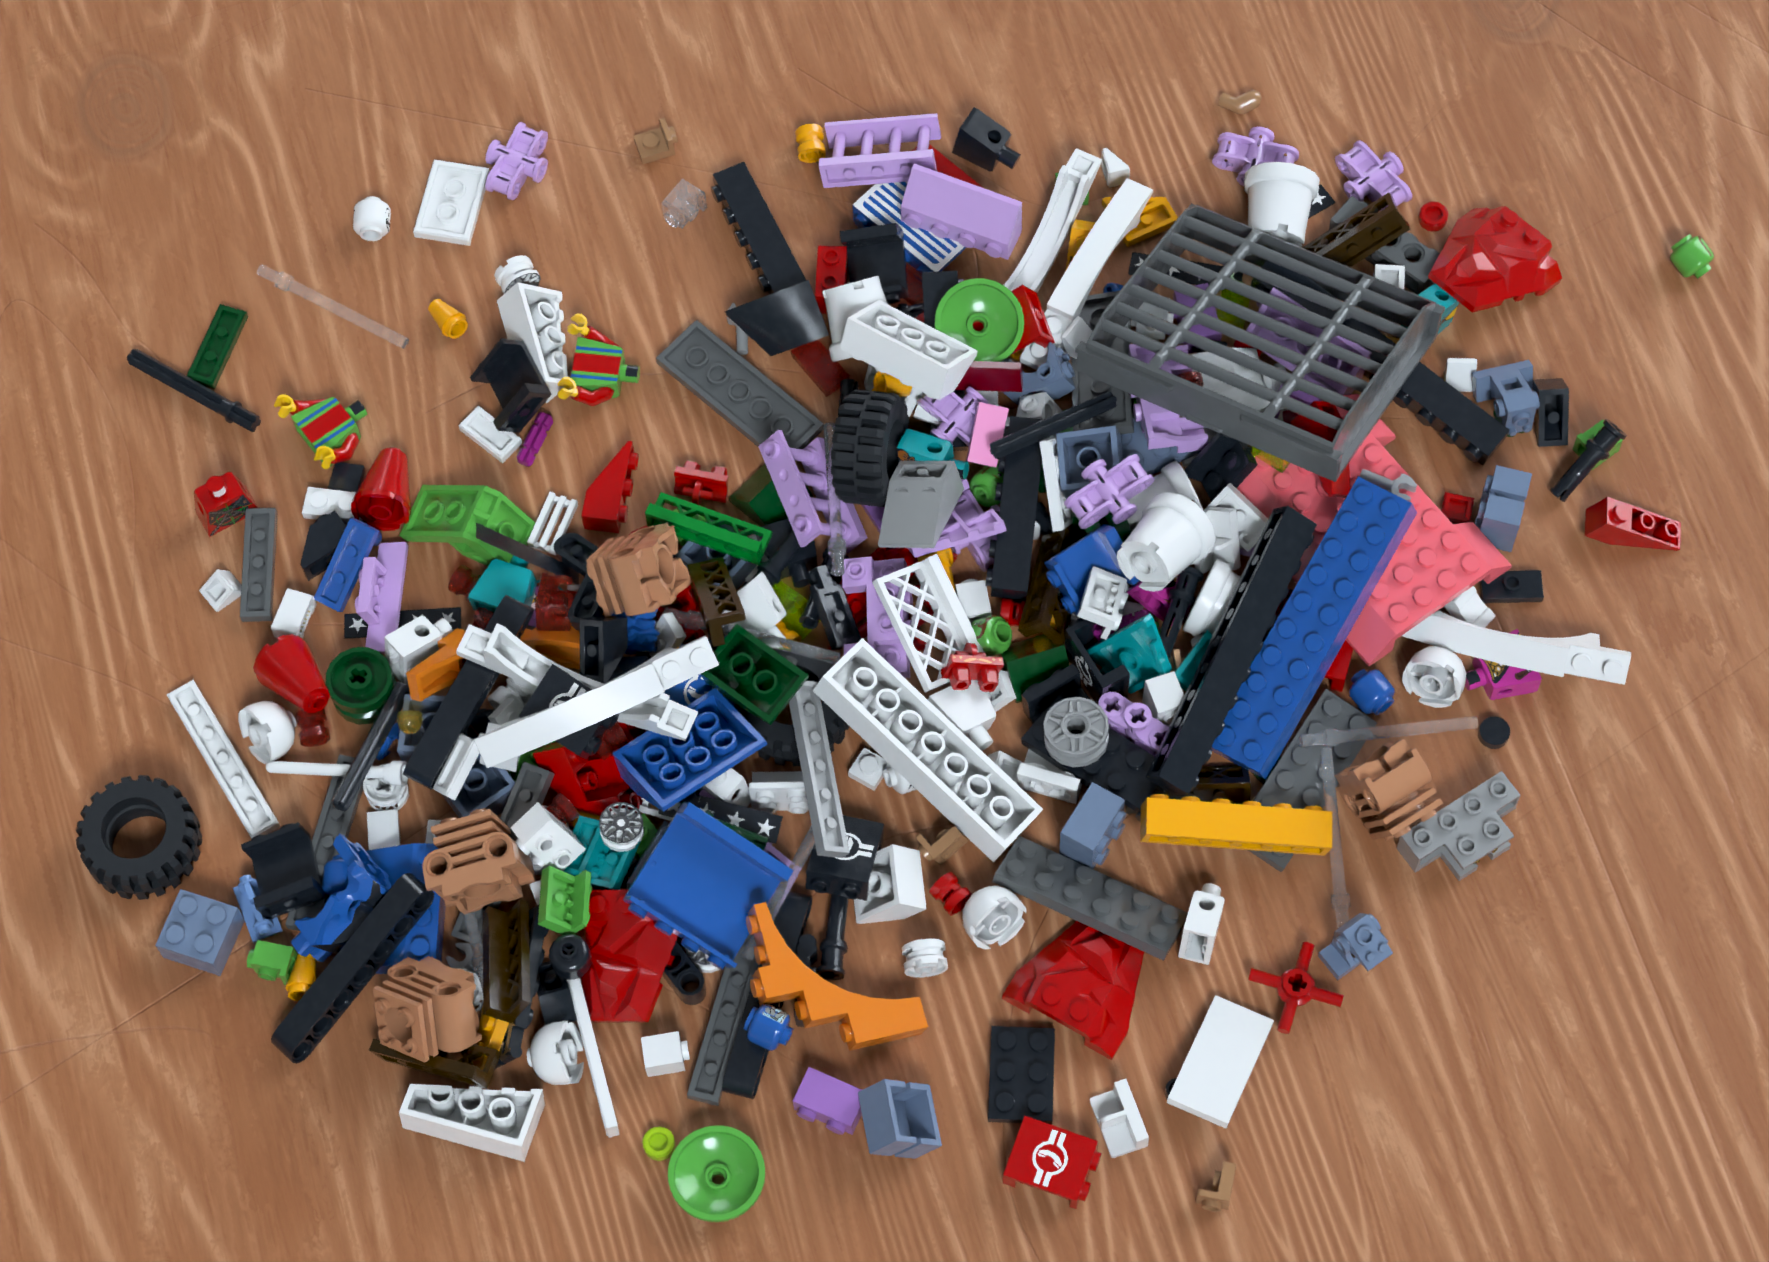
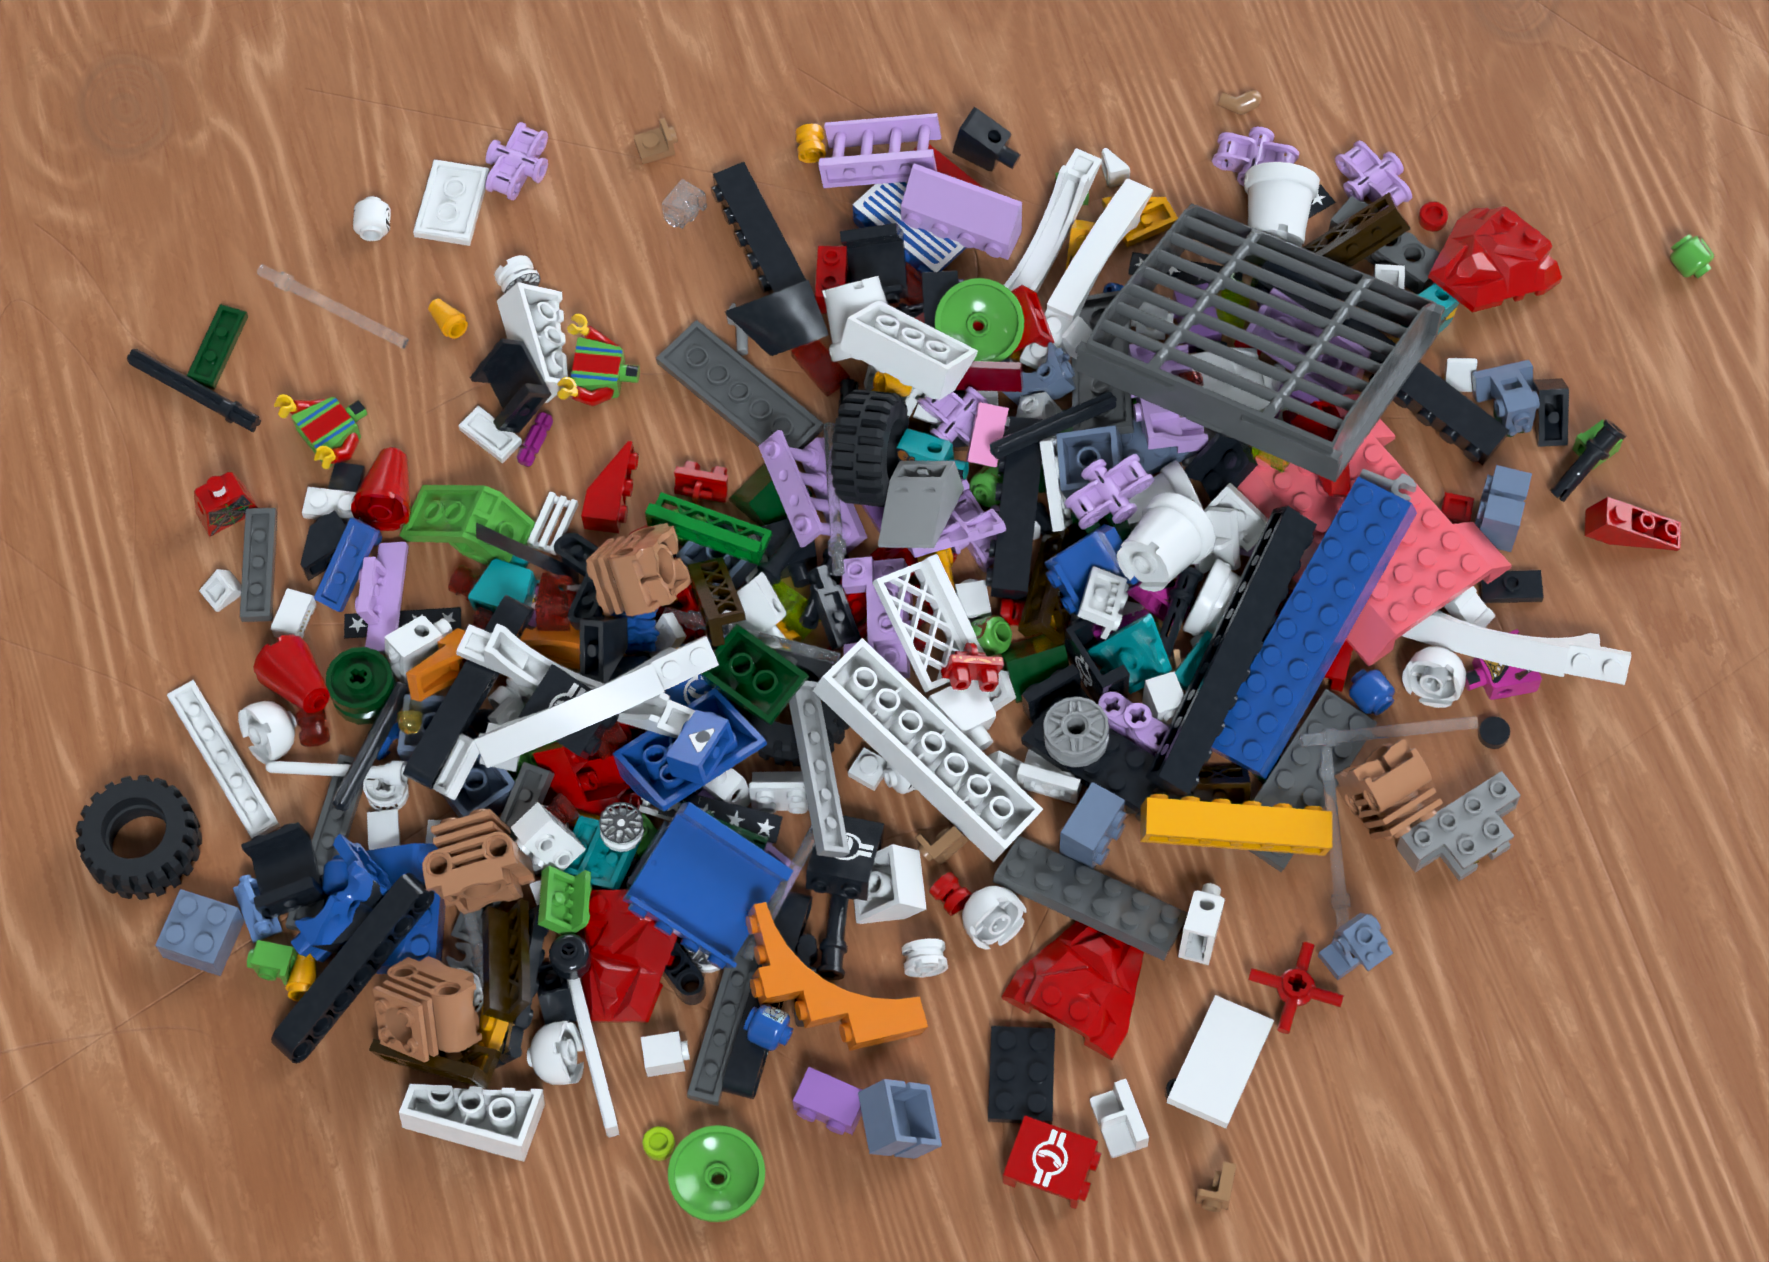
none -> blue brick [666,710,734,786]

